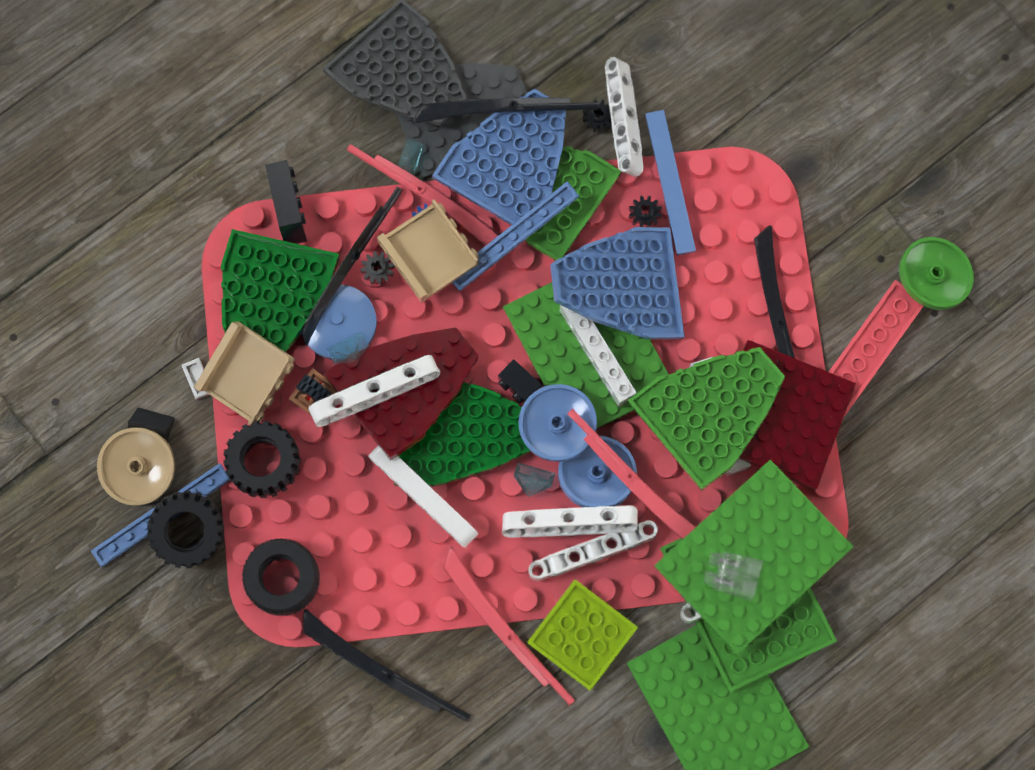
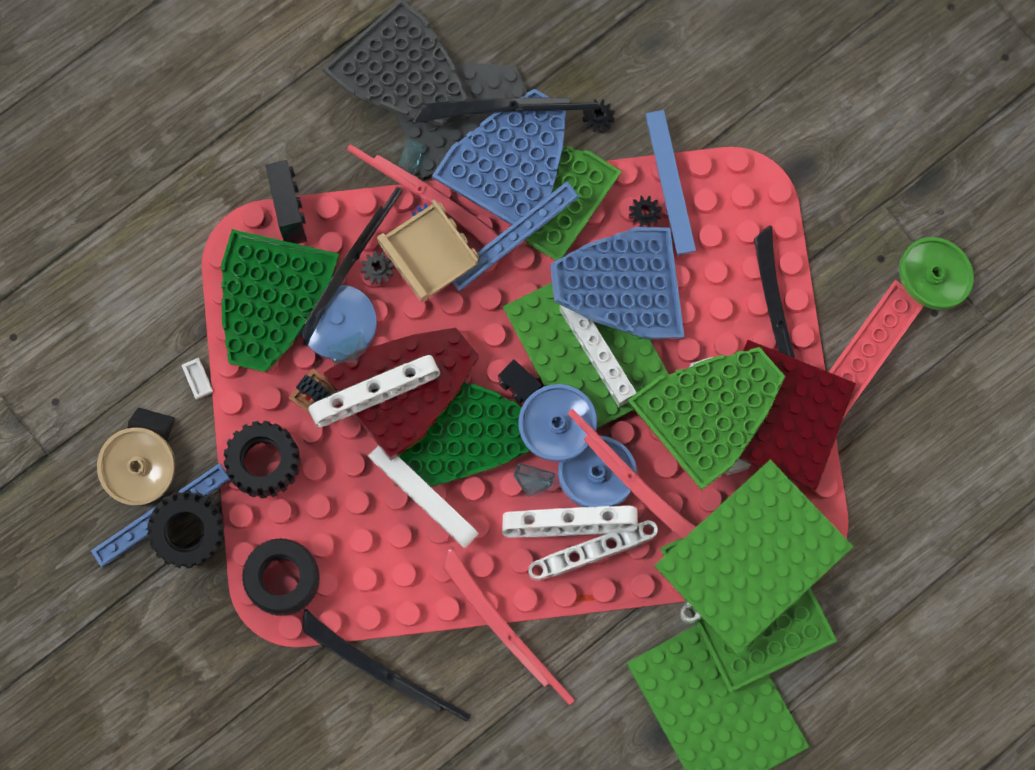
tan panel [194,321,295,425] -> none
lime plate [527,579,638,691] -> none
white beam [605,57,643,177] -> none
clear hips [703,552,763,601] -> none

